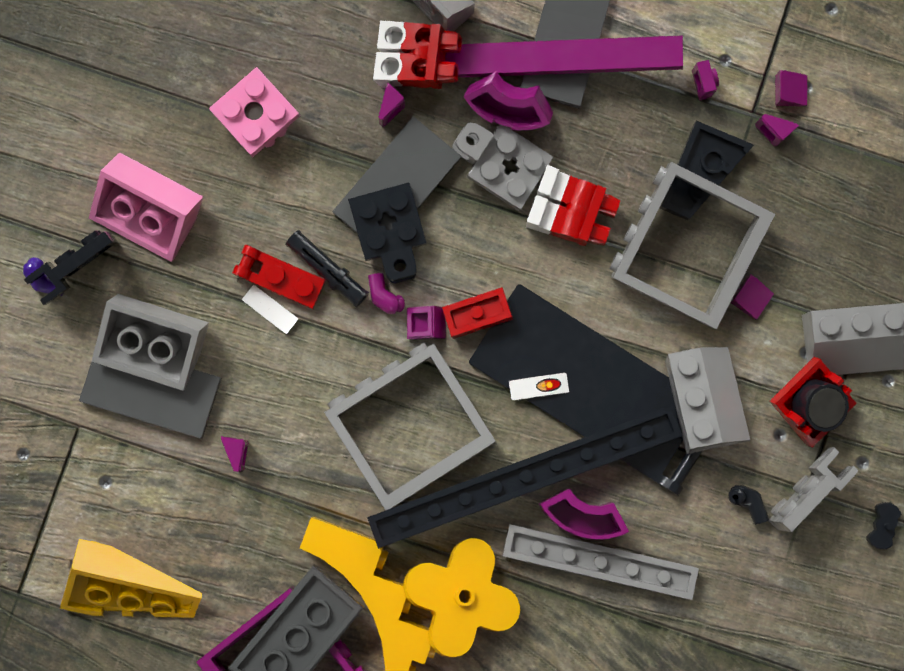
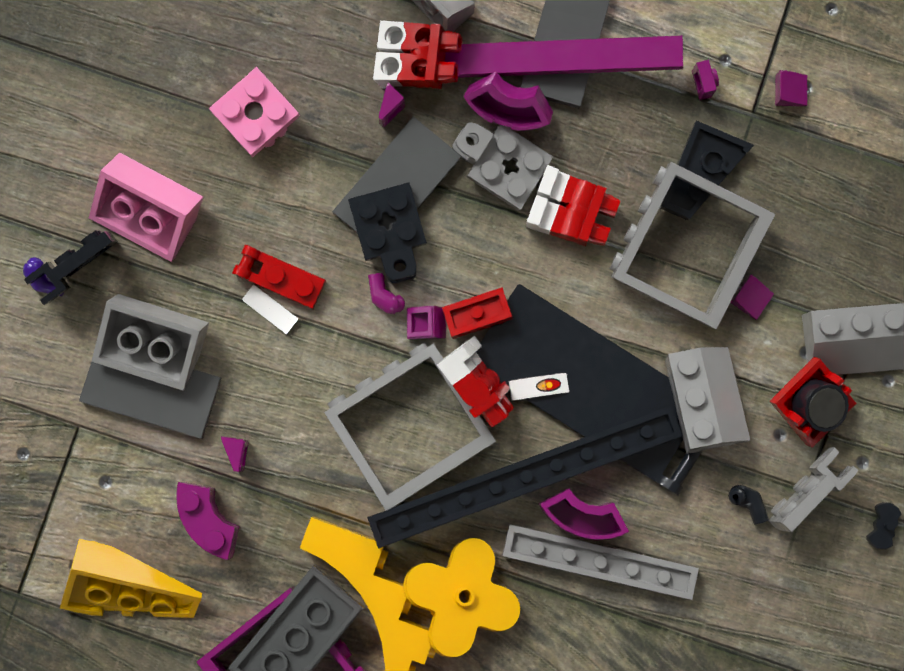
black pin [285,230,369,307] -> none
magenta slope [755,114,799,146] -> none
none -> magenta brick [176,482,240,560]
none -> red hips [437,336,514,427]

